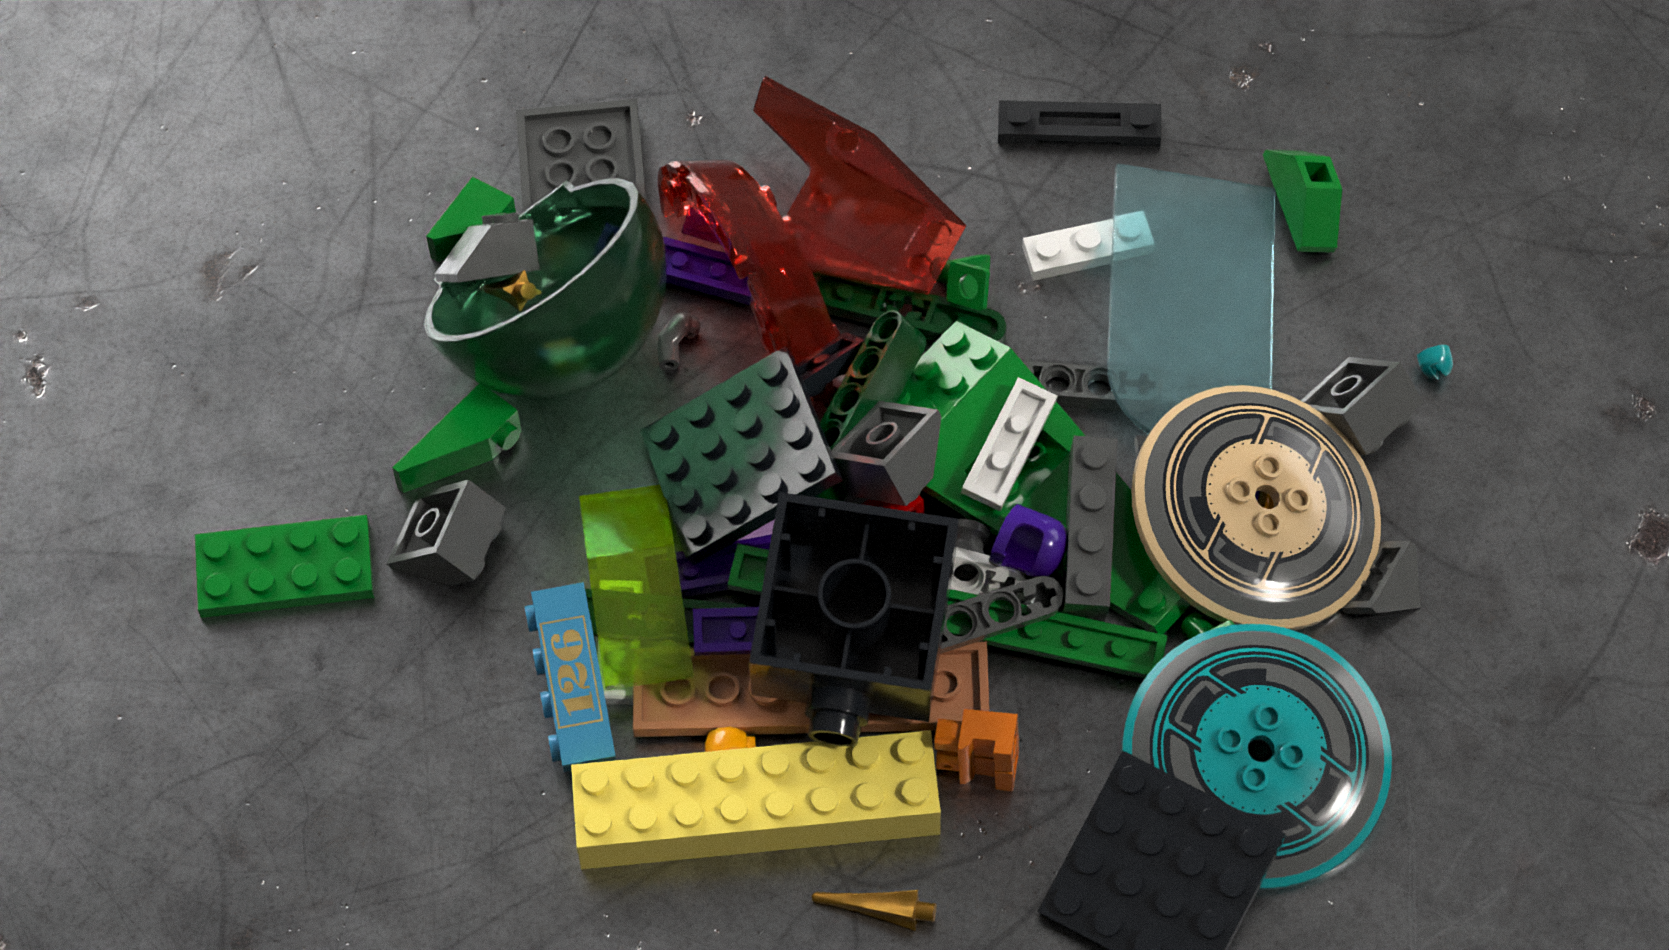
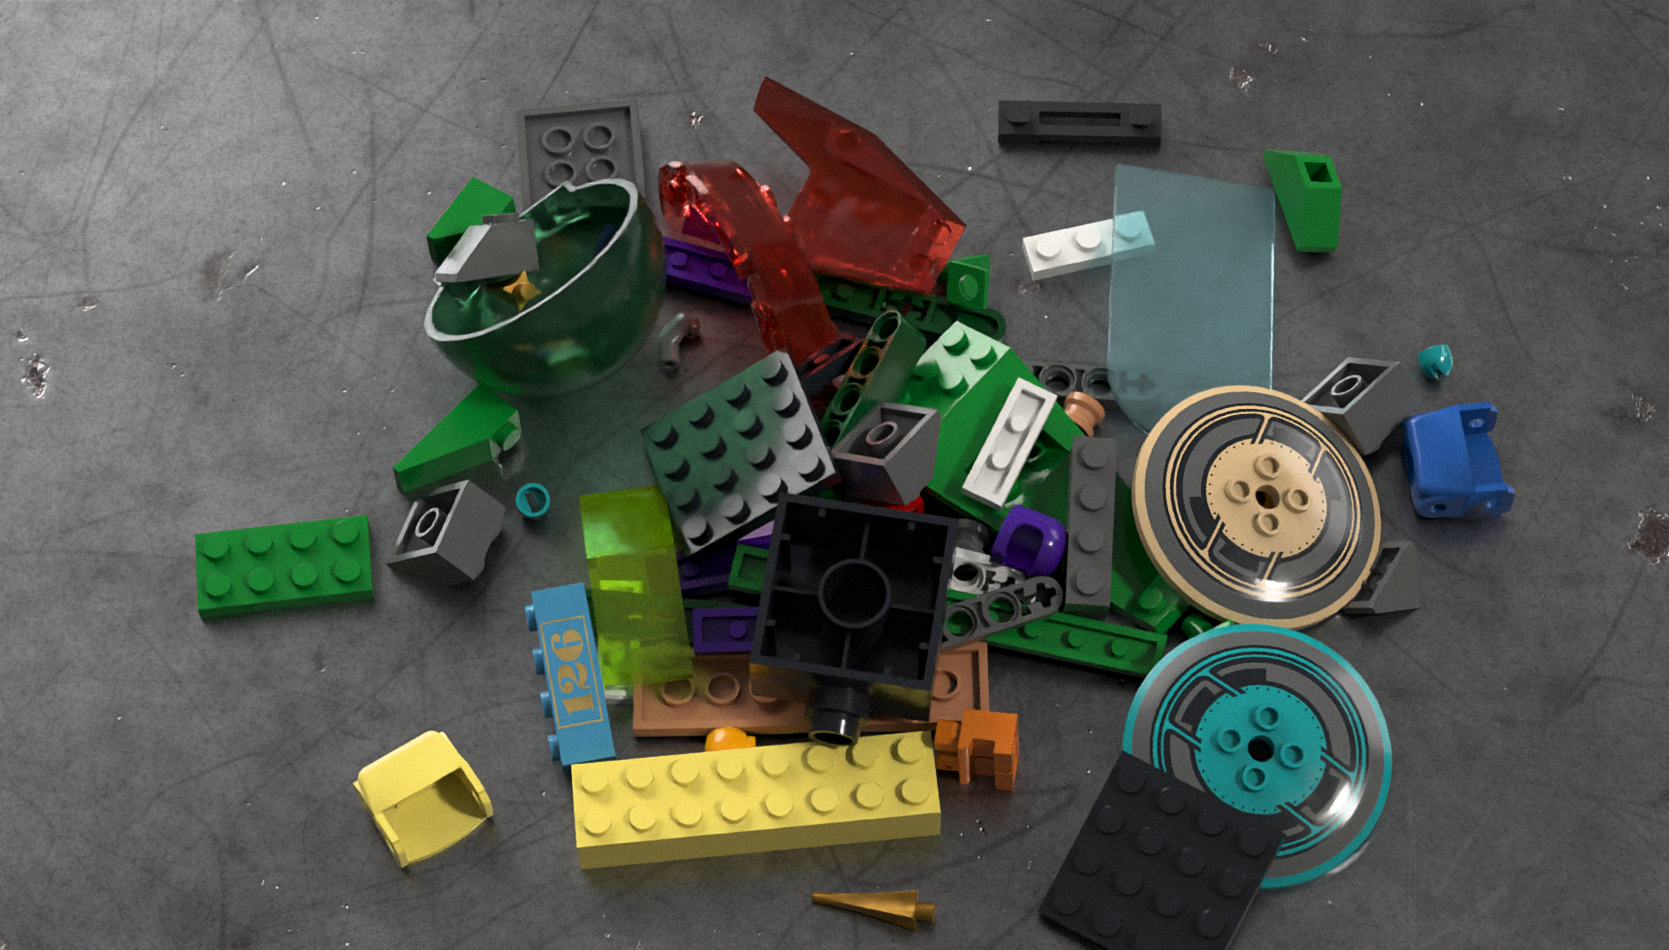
none -> light yellow piece [352,731,494,868]
none -> teal hinge [515,483,550,519]
none -> nougat wheel [1064,392,1105,437]
none -> blue piece [1402,402,1515,520]

